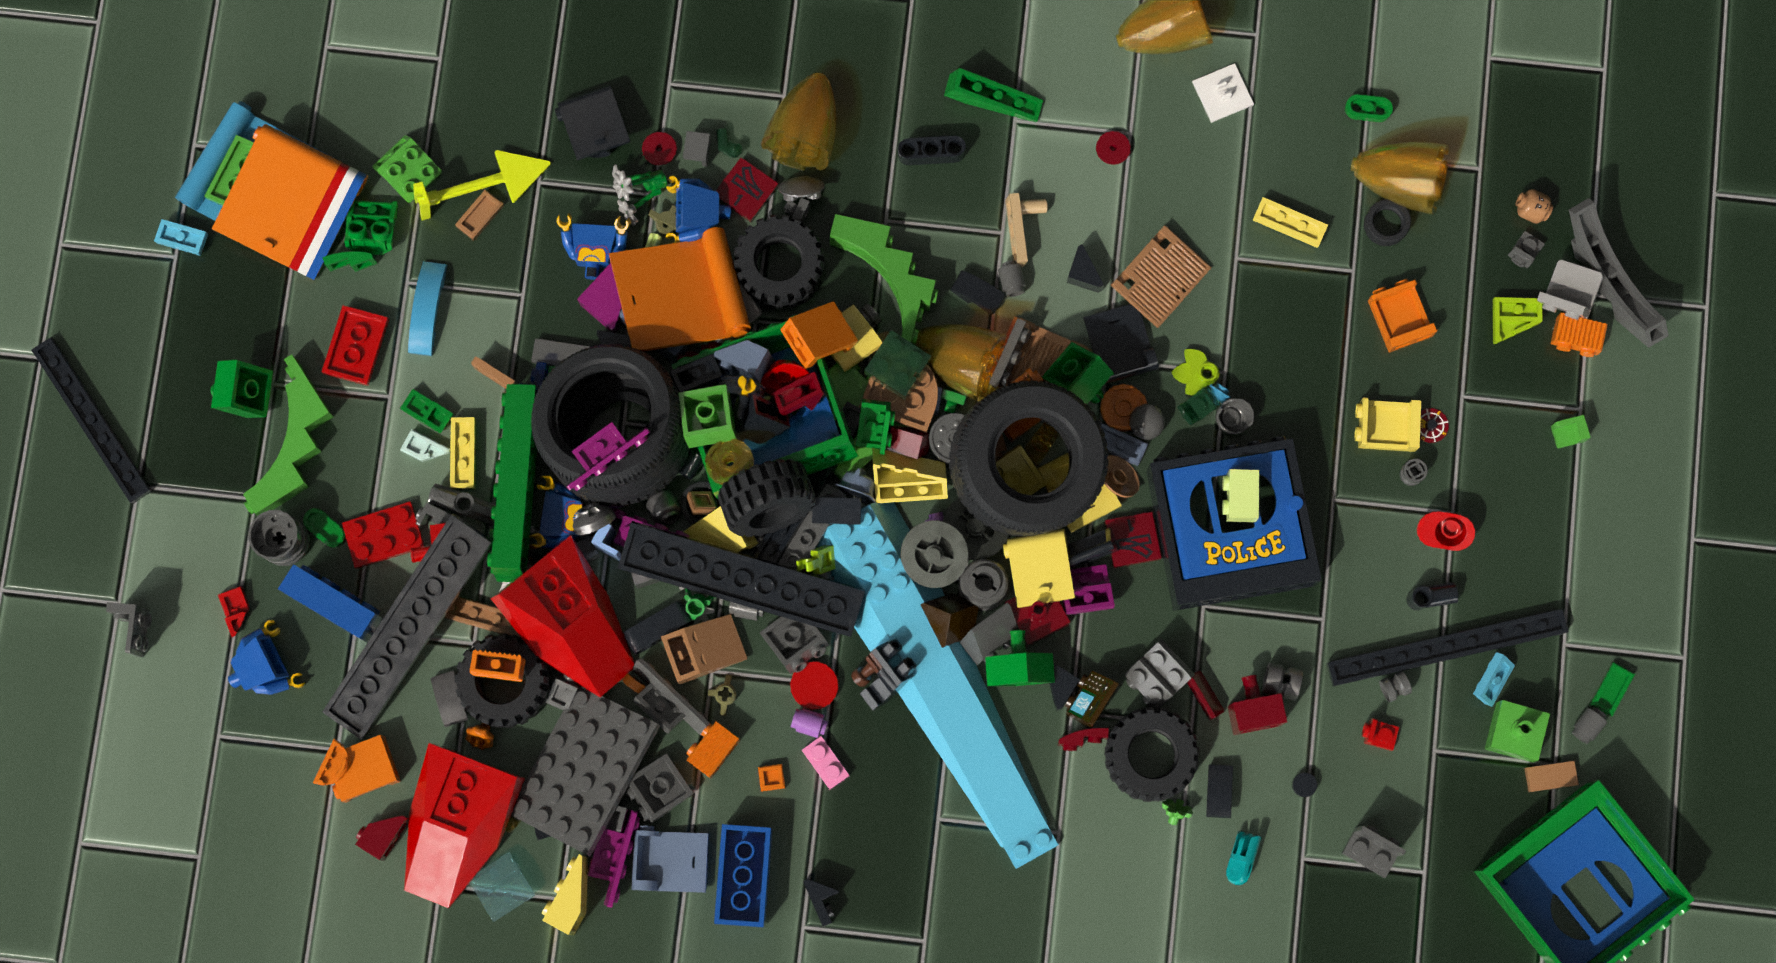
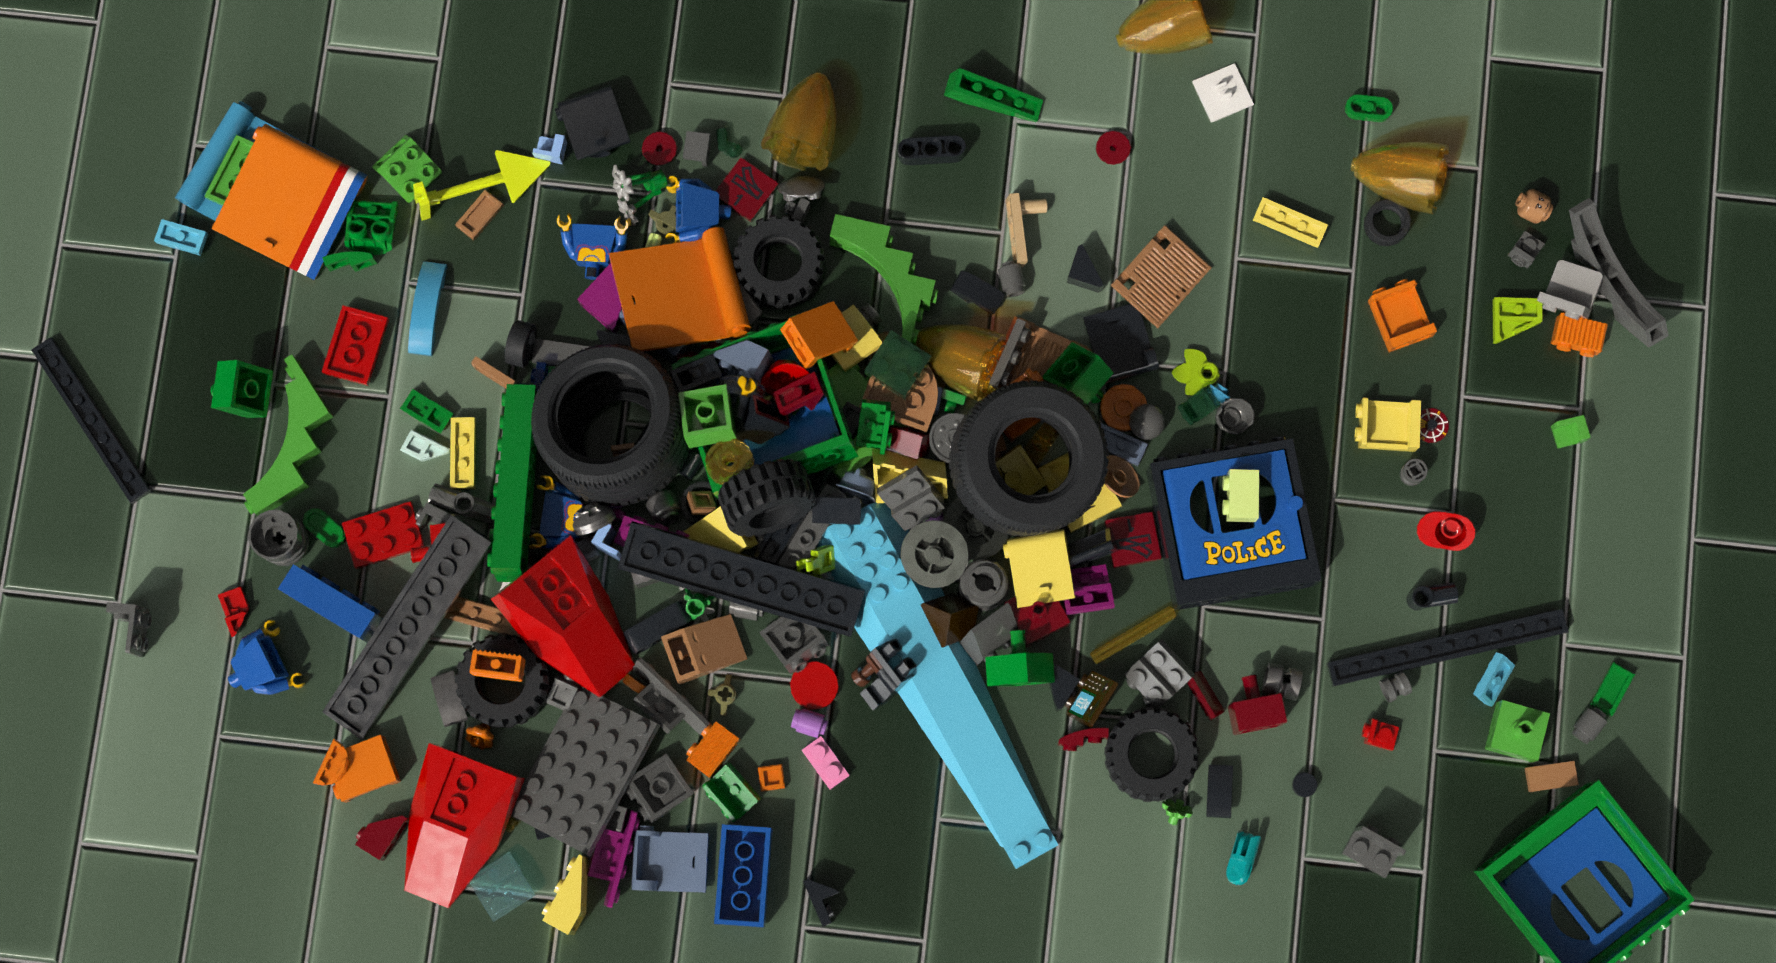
magenta bracket [566,422,650,491] -> none
none -> black tyre [505,320,537,368]
none -> light blue panel [532,134,567,164]
none -> green bracket [702,762,762,822]
none -> dark grey plate [877,465,945,531]
none -> clear yellow axle [1090,606,1176,664]

